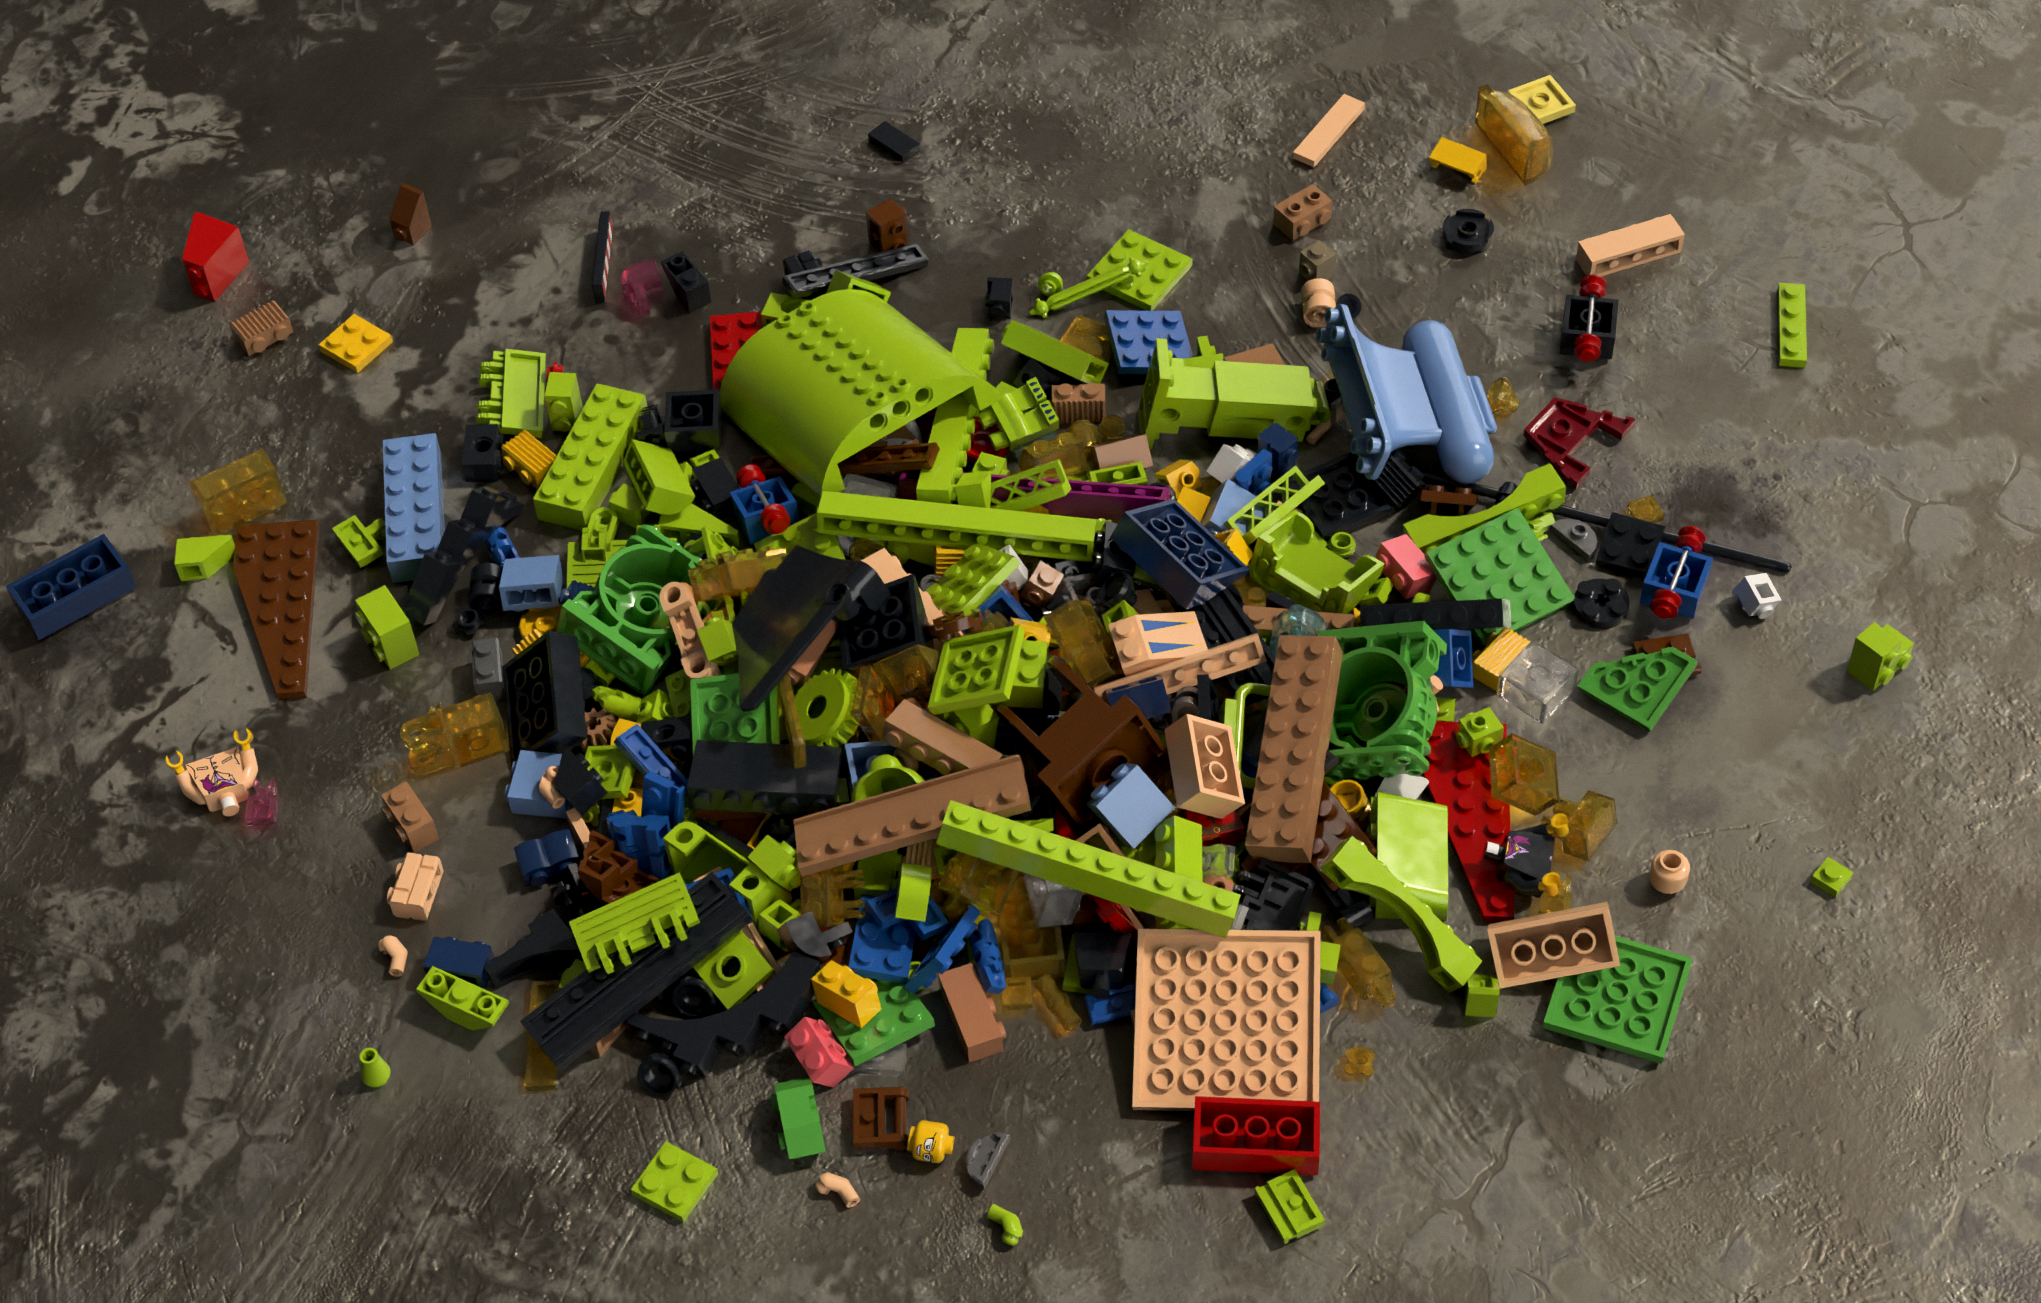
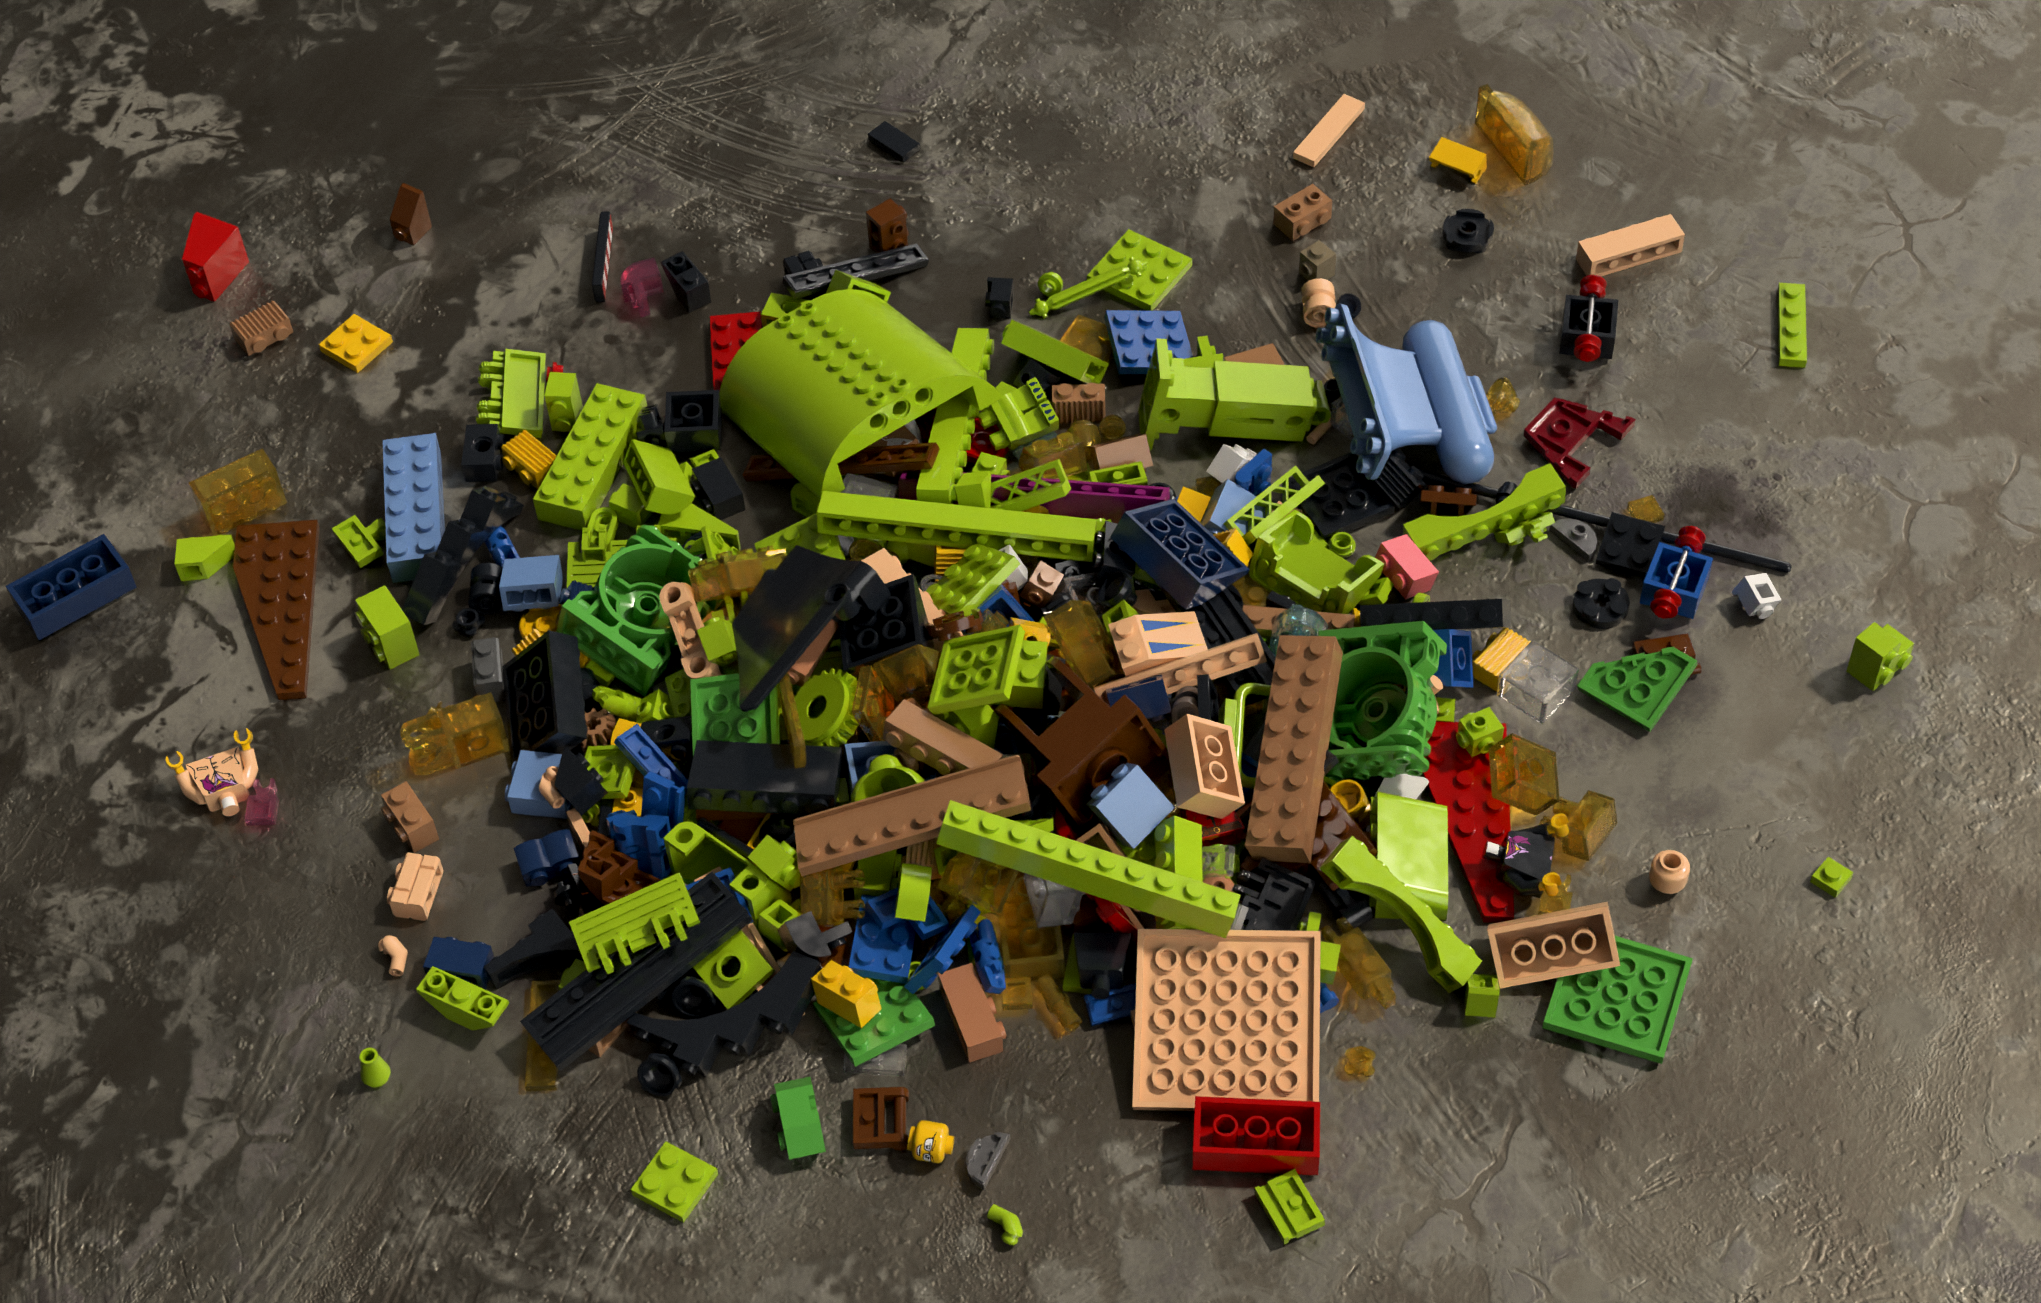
blue brick [729,464,800,545] -> none
coral brick [784,1017,854,1088] -> none
light nougat arm [815,1172,860,1208] -> none
yellow brick [1154,460,1202,499] -> none
dark blue brick [1258,423,1299,487] -> none
bright green plate [1424,508,1575,649] -> none
light yellow plate [1507,75,1576,128] -> none

